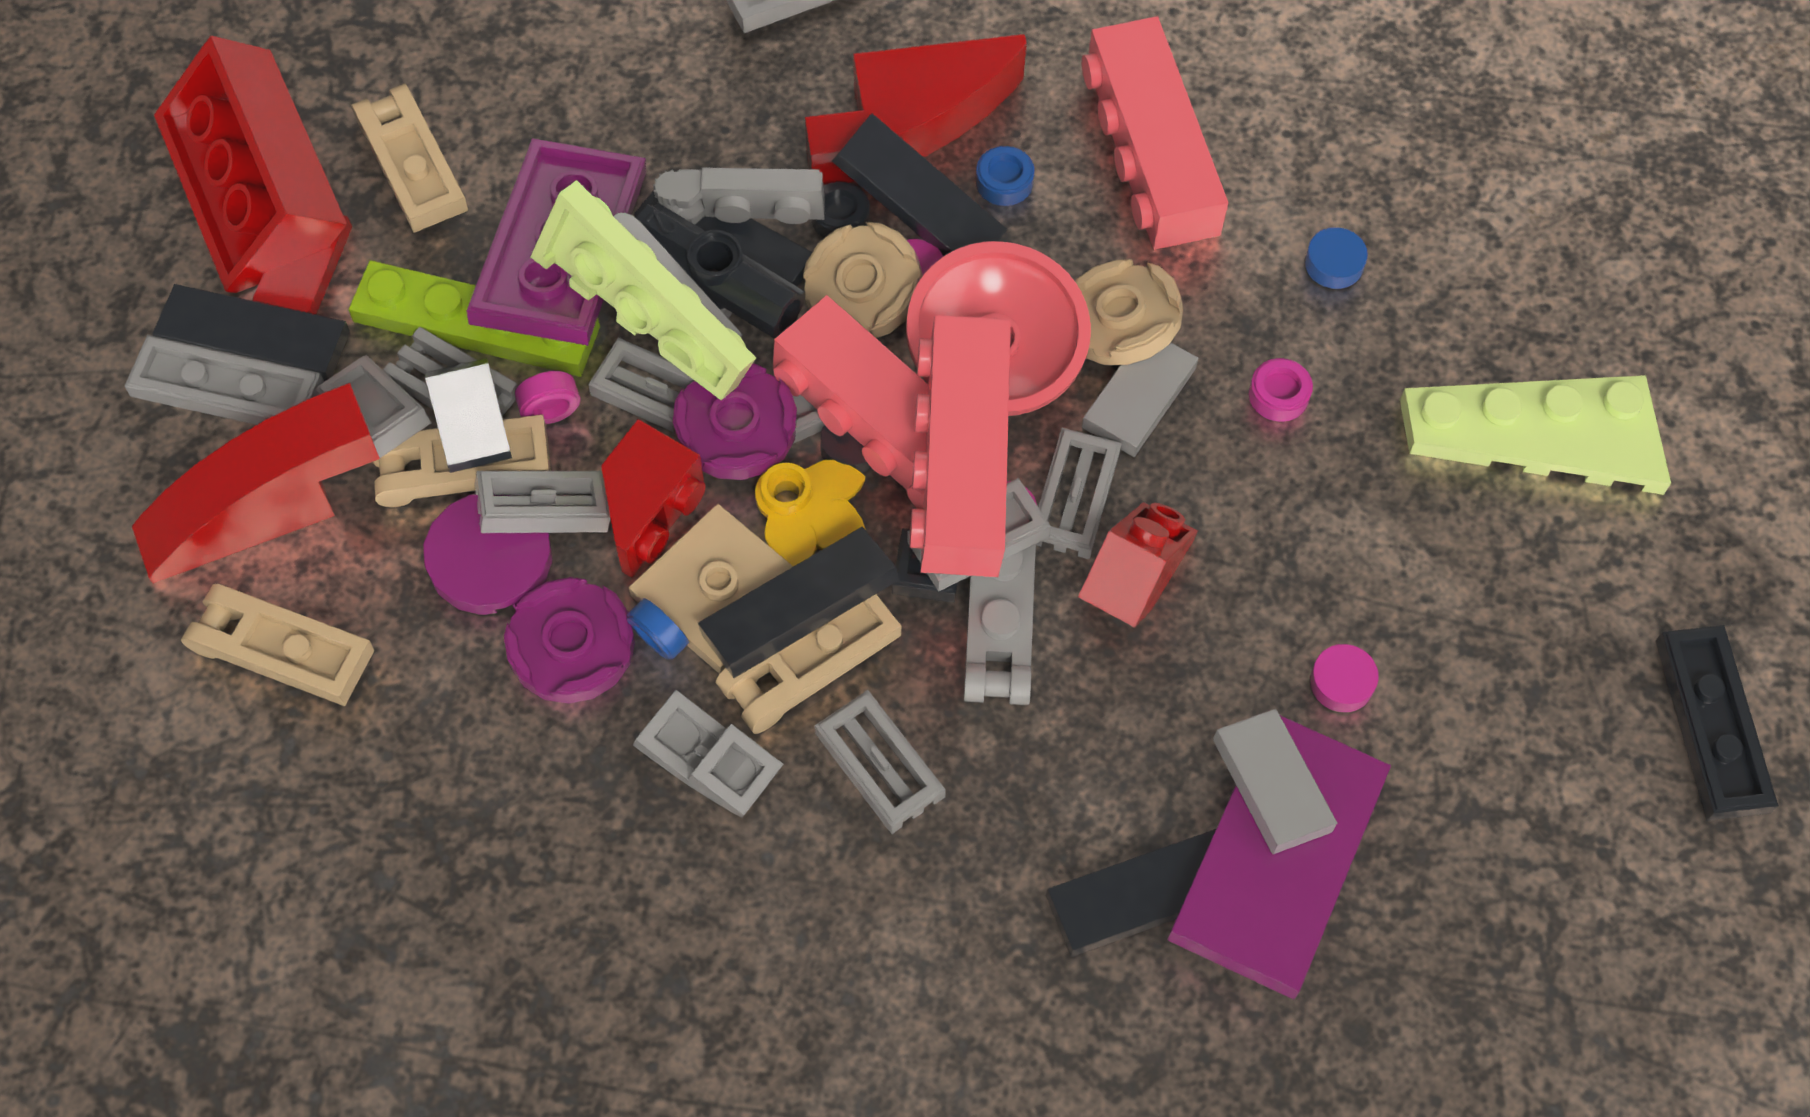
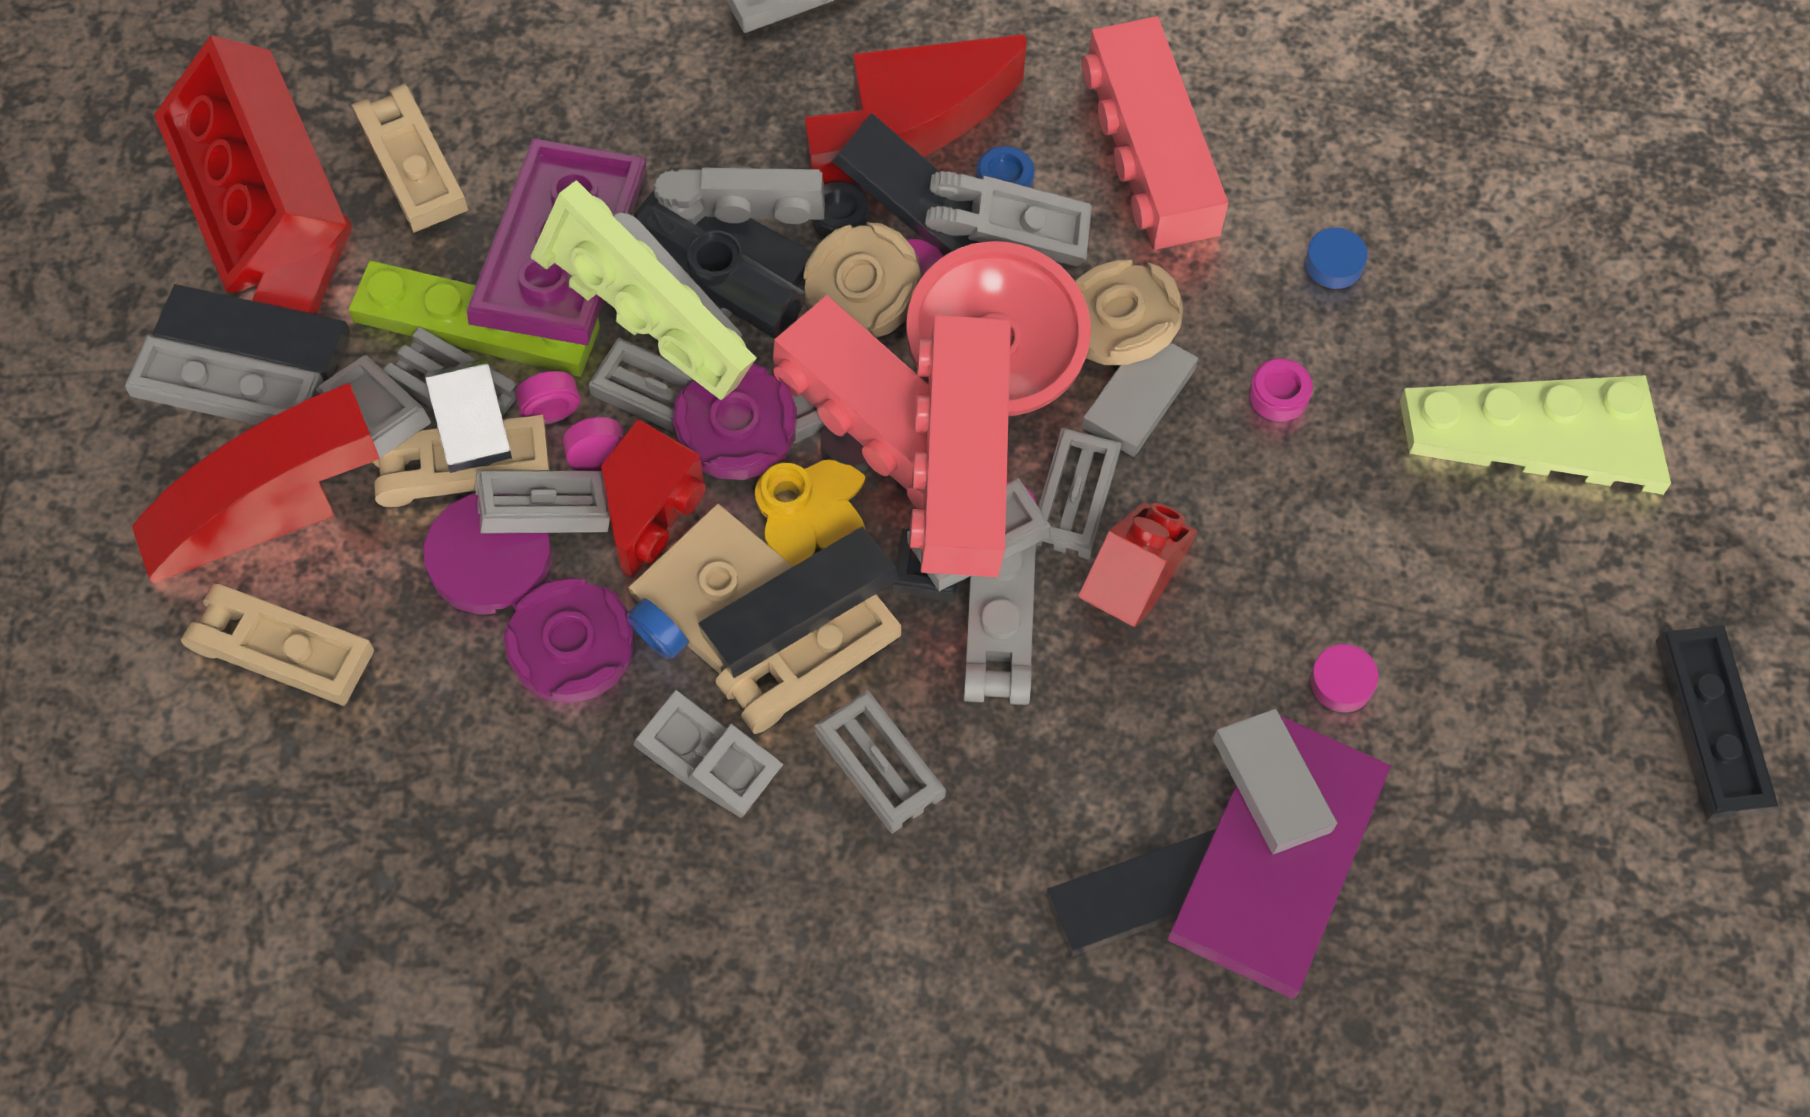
none -> dark pink tile [563,417,625,471]
none -> light grey hinge [925,171,1092,267]

